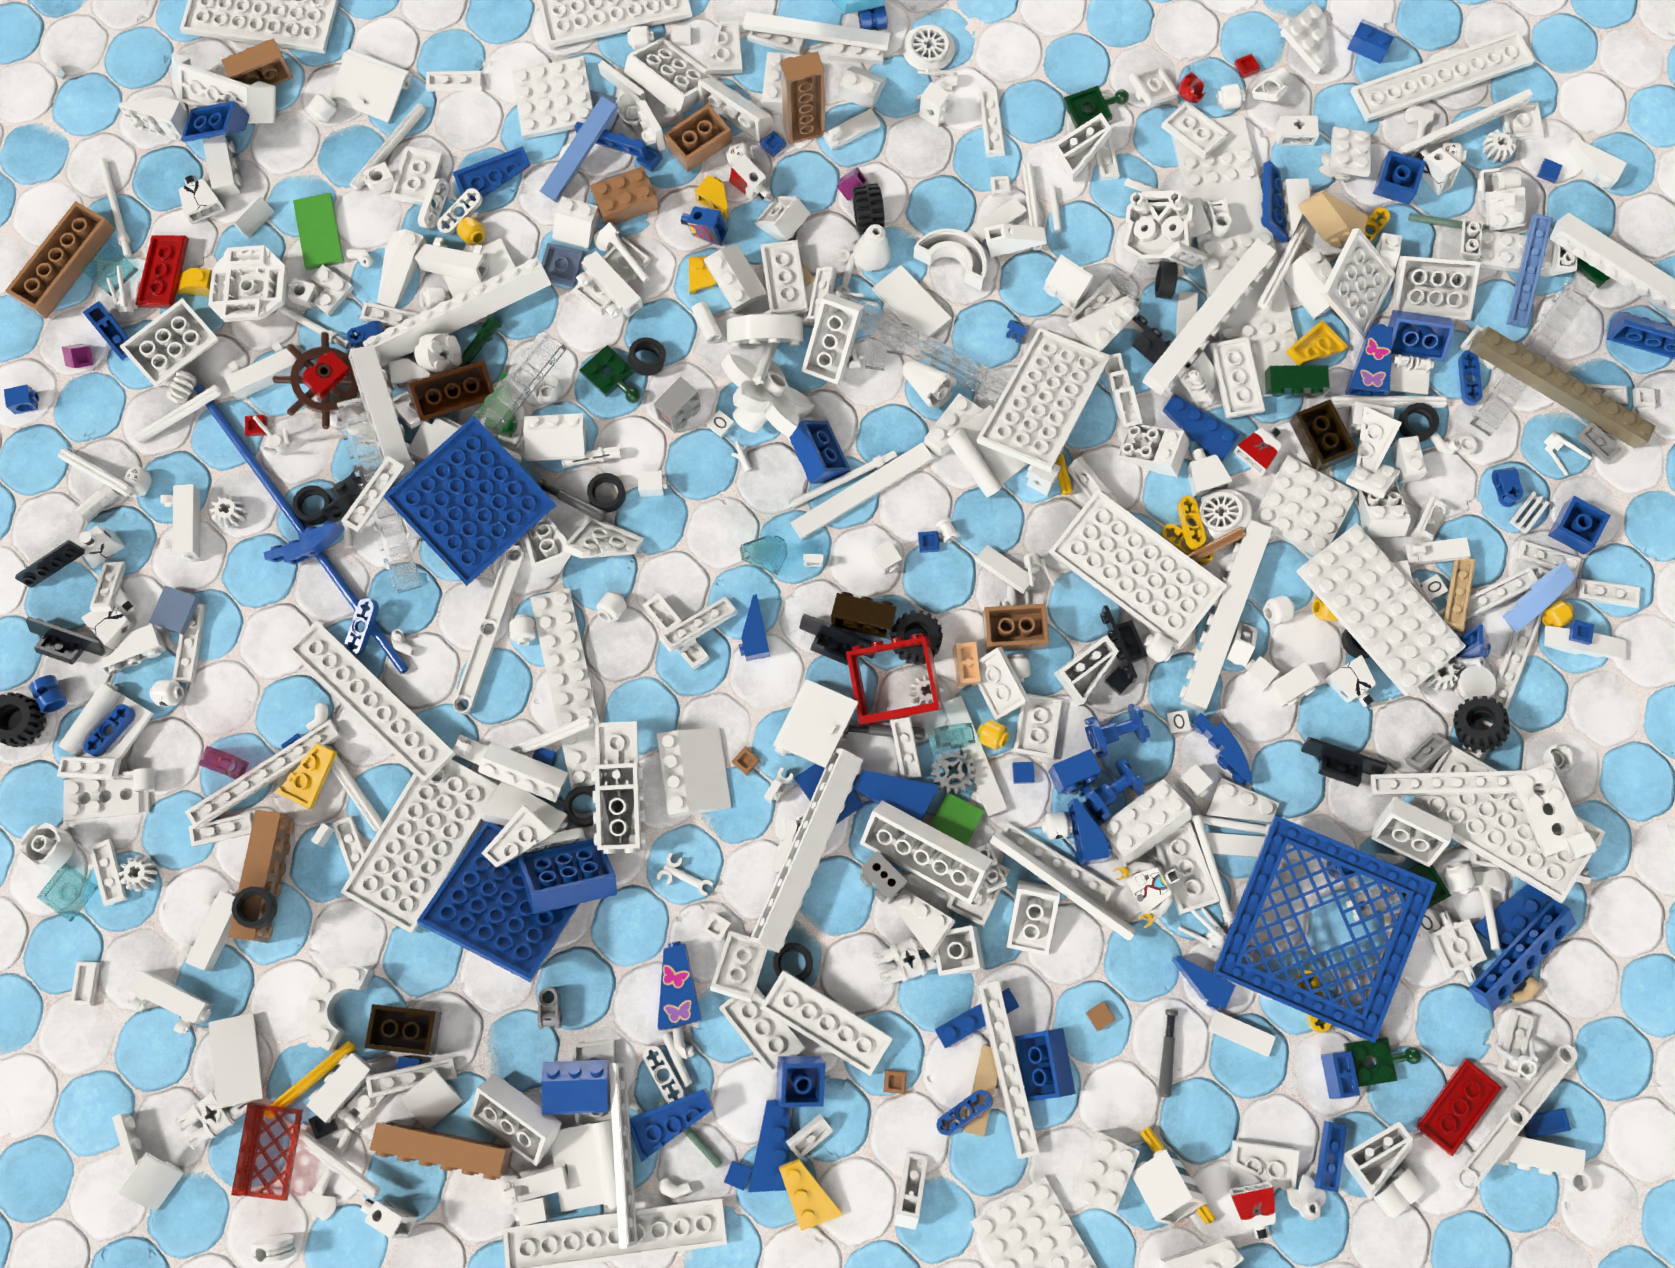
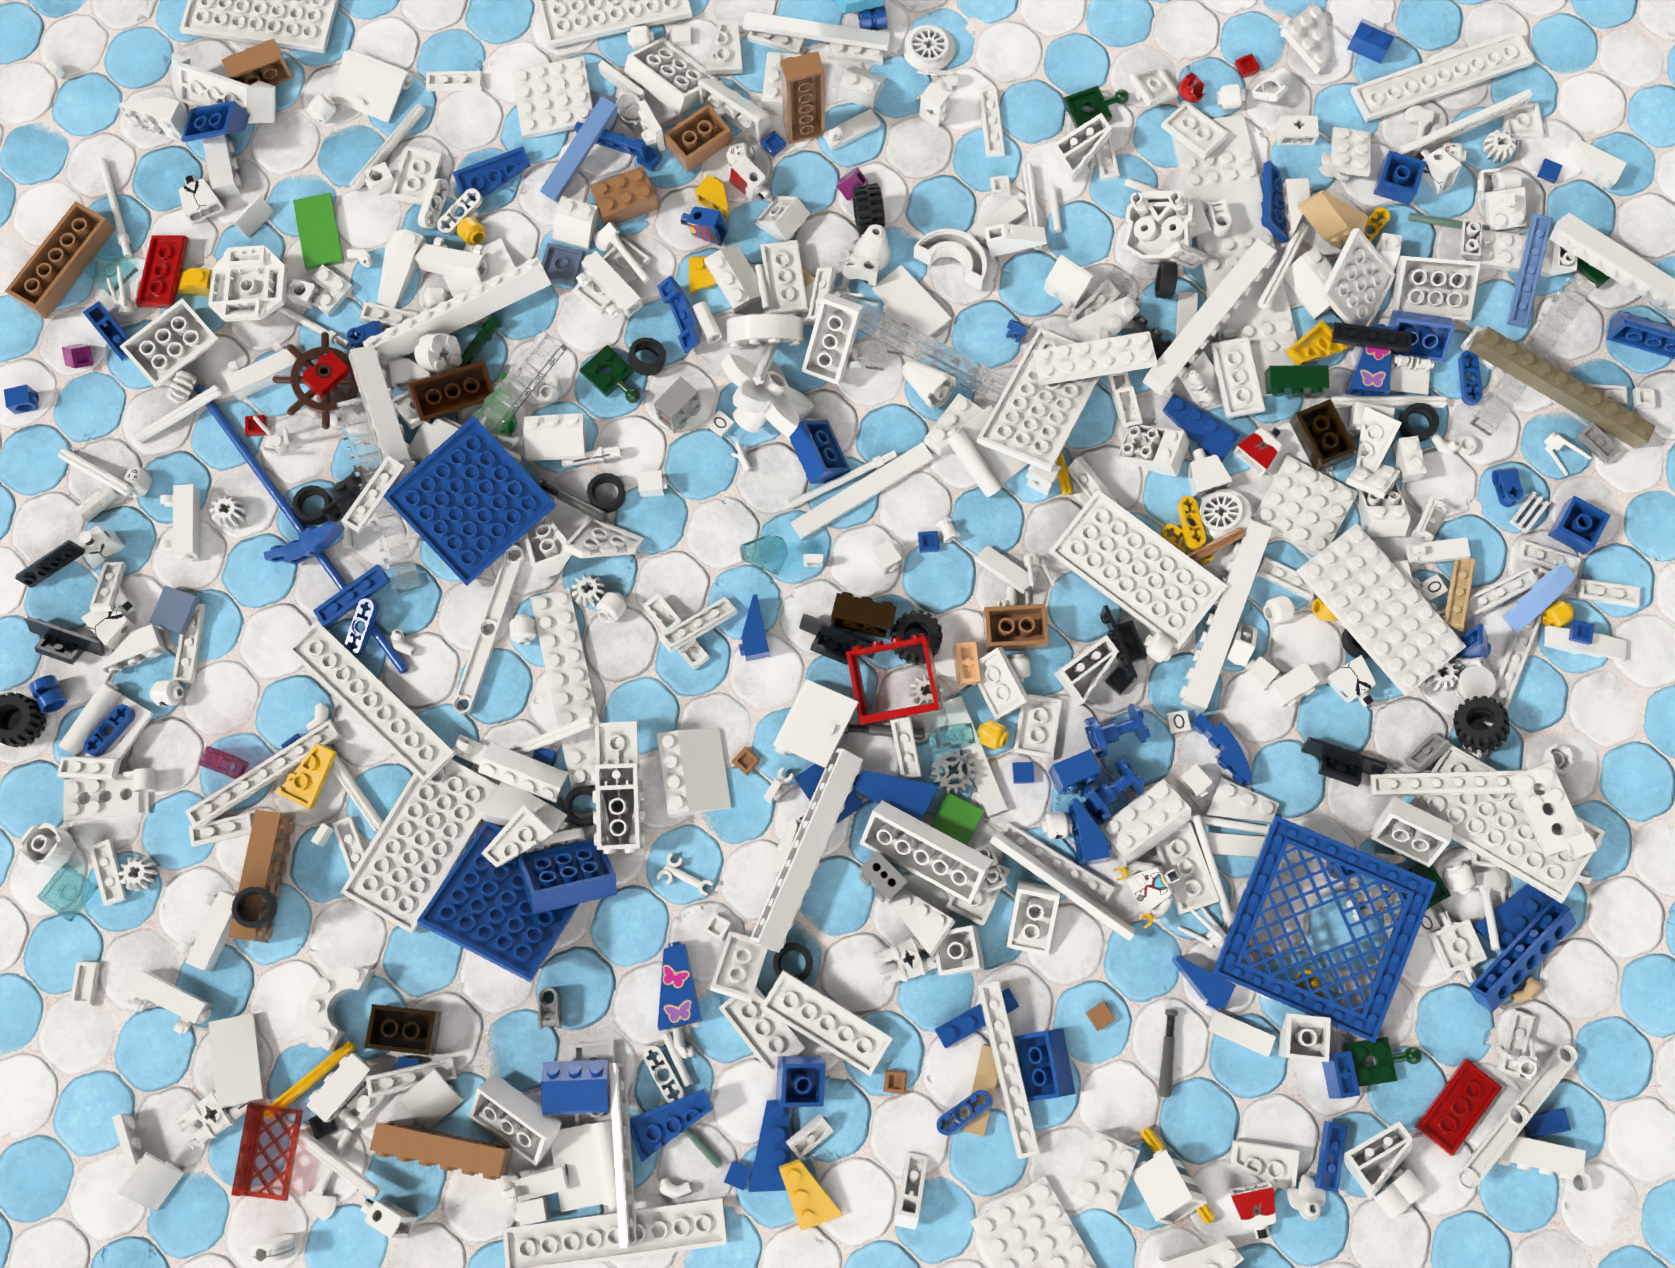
none -> blue plate [313,564,391,628]
none -> white gear [572,573,606,607]
none -> blue slope [657,276,700,353]
none -> white piece [755,264,771,311]
none -> white leg [842,256,880,286]
none -> white plate [1033,331,1157,386]
none -> white tile [1256,556,1315,601]
none -> white slope [1279,1013,1331,1062]
none -> black tile [1331,322,1412,353]

